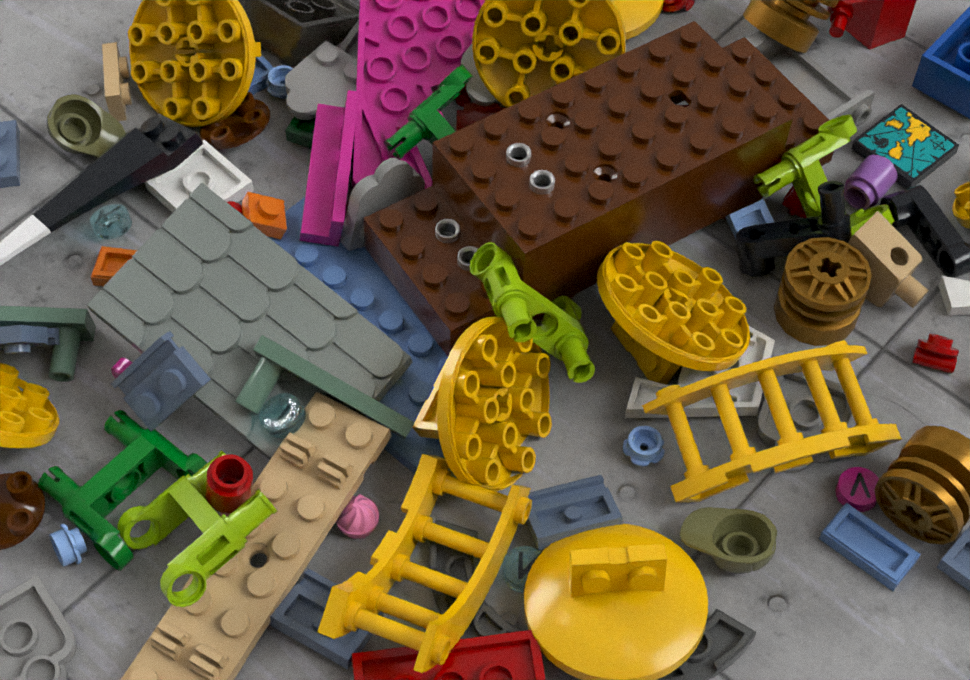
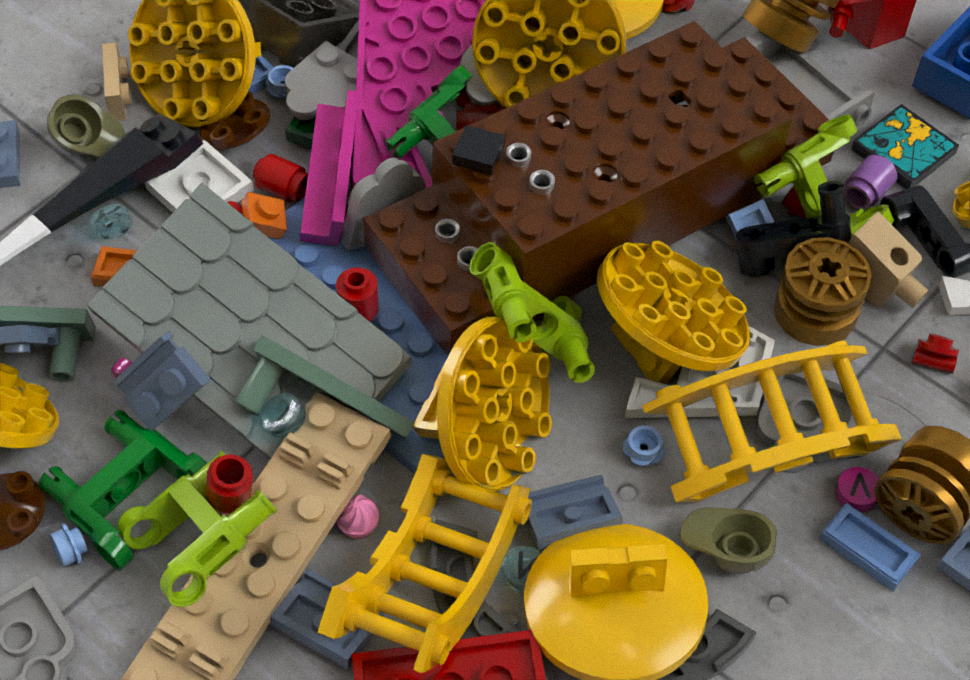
none -> red brick [253,153,308,202]
none -> red brick [336,267,379,322]
none -> black tile [452,125,506,175]

